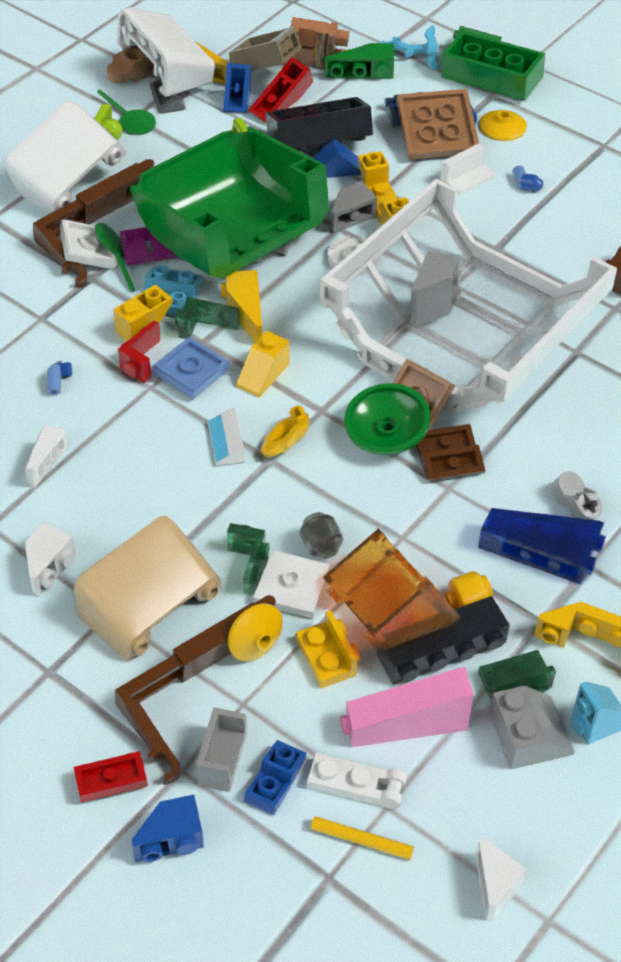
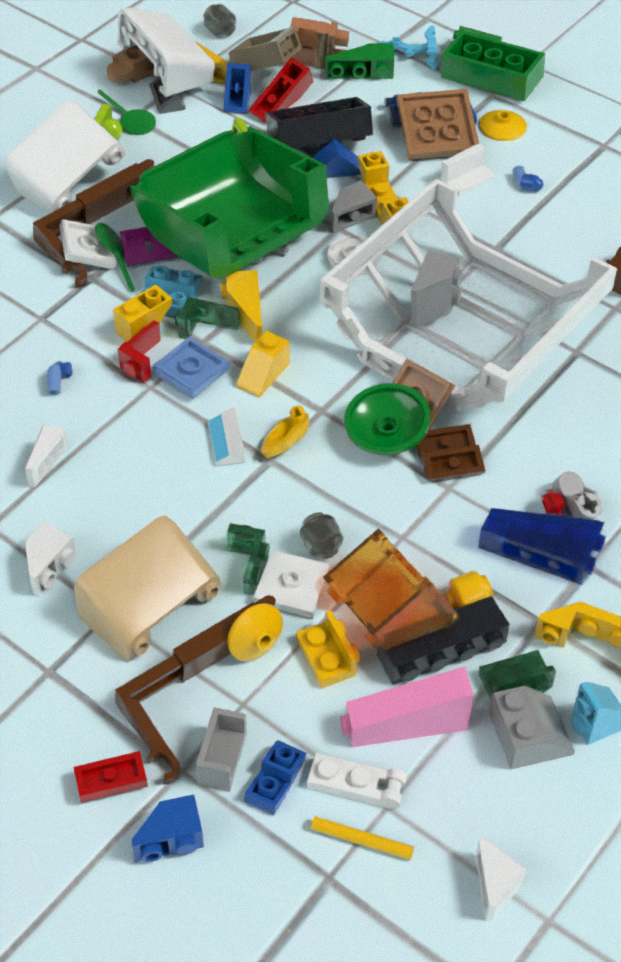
none -> clear smoke head [203,4,236,38]
none -> red plate [541,489,565,518]

